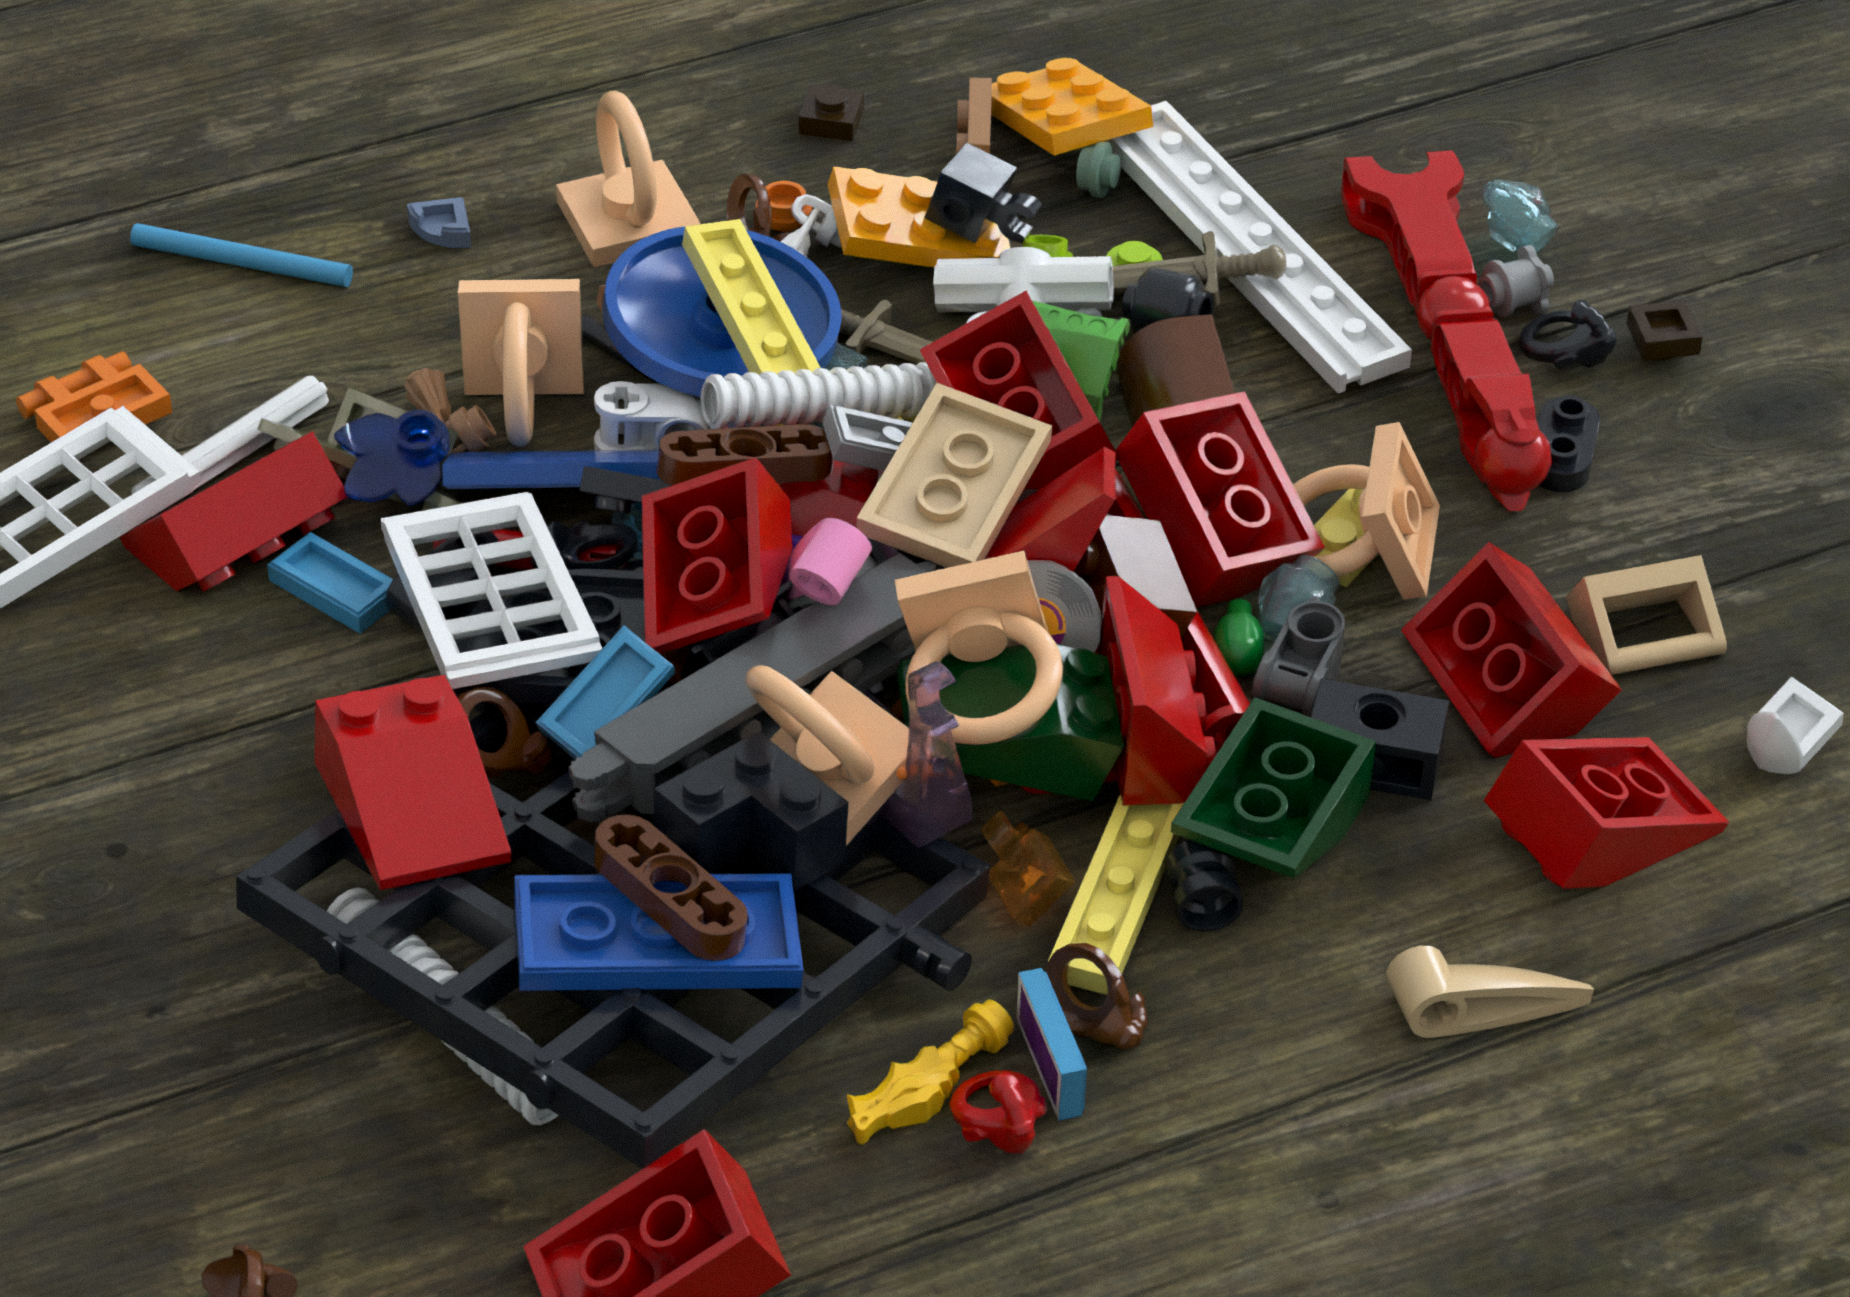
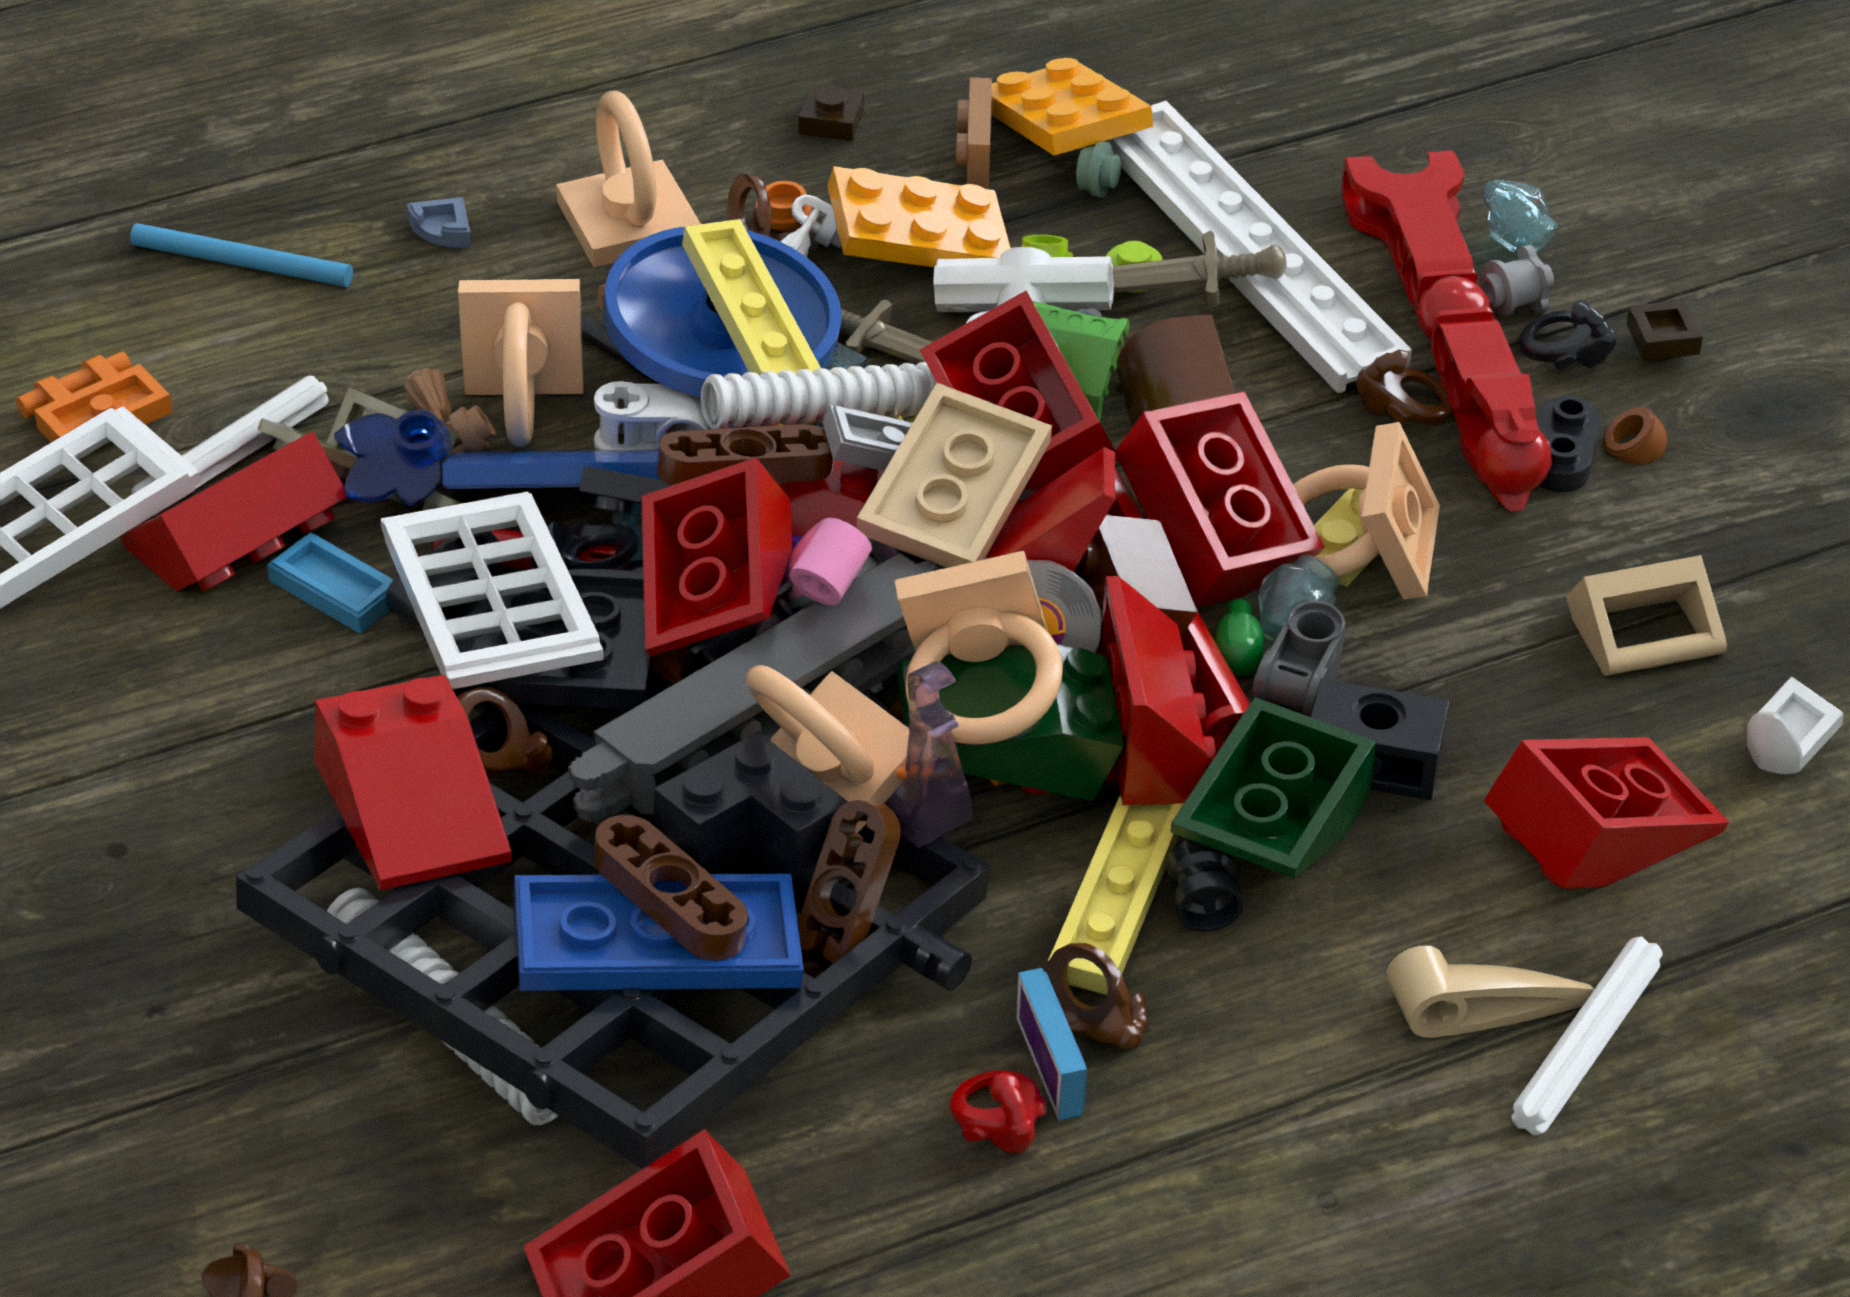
dark azure tile [536,625,675,760] -> none
yellow piece [846,1000,1014,1145] -> none
black brick [925,142,1042,243] -> none
clear orange plate [981,810,1076,927] -> none
black head [1122,268,1213,334] -> none
red slope [1401,542,1622,758] -> none
none -> reddish brown beam [797,800,900,978]
none -> reddish brown piece [1356,349,1453,425]
none -> white axle [1512,937,1662,1135]
none -> dark orange piece [1603,407,1667,464]

